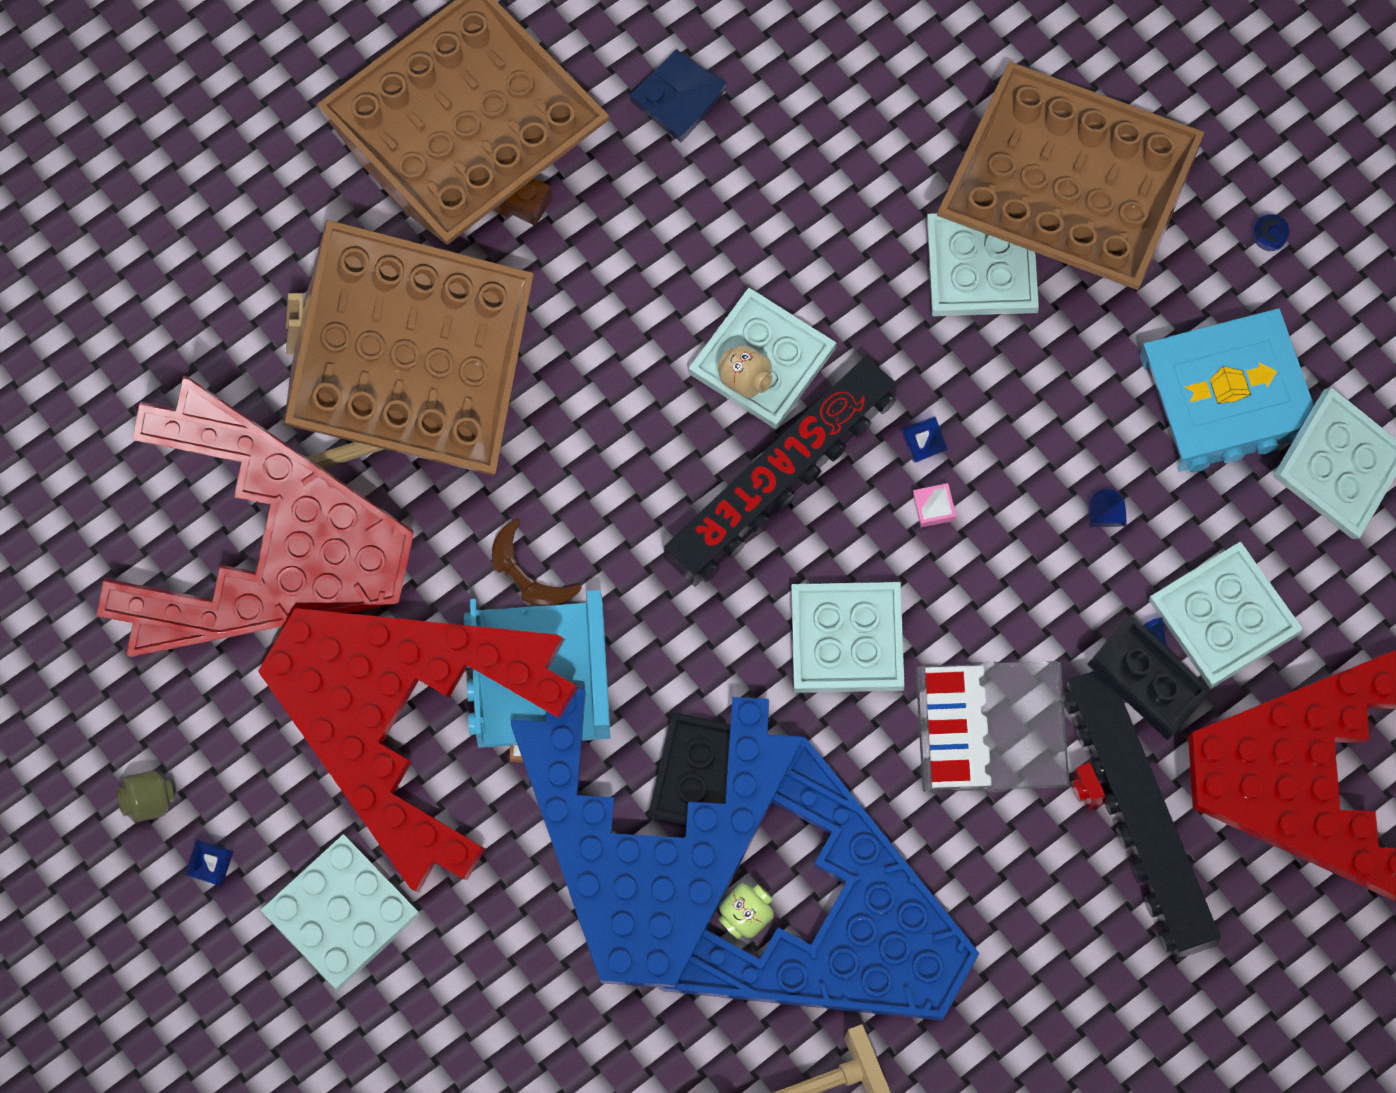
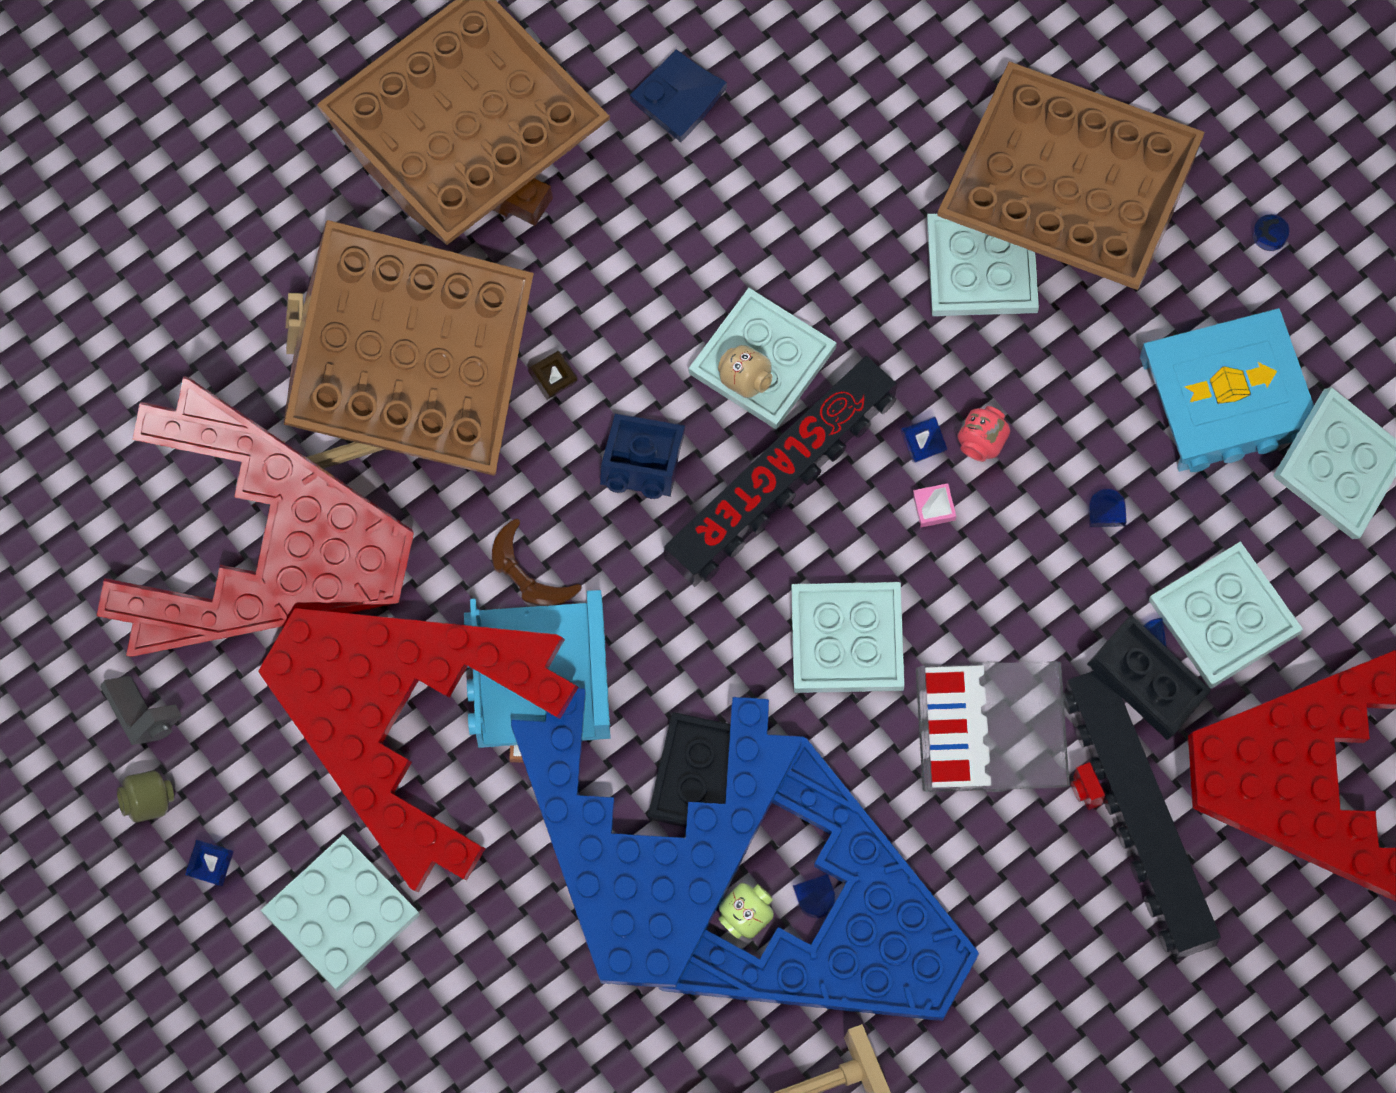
none -> dark grey bracket [100,676,182,745]
none -> dark brown tile [528,351,578,400]
none -> dark blue plate [600,414,685,499]
none -> clear blue tile [793,874,835,918]
none -> coral head [957,406,1011,462]

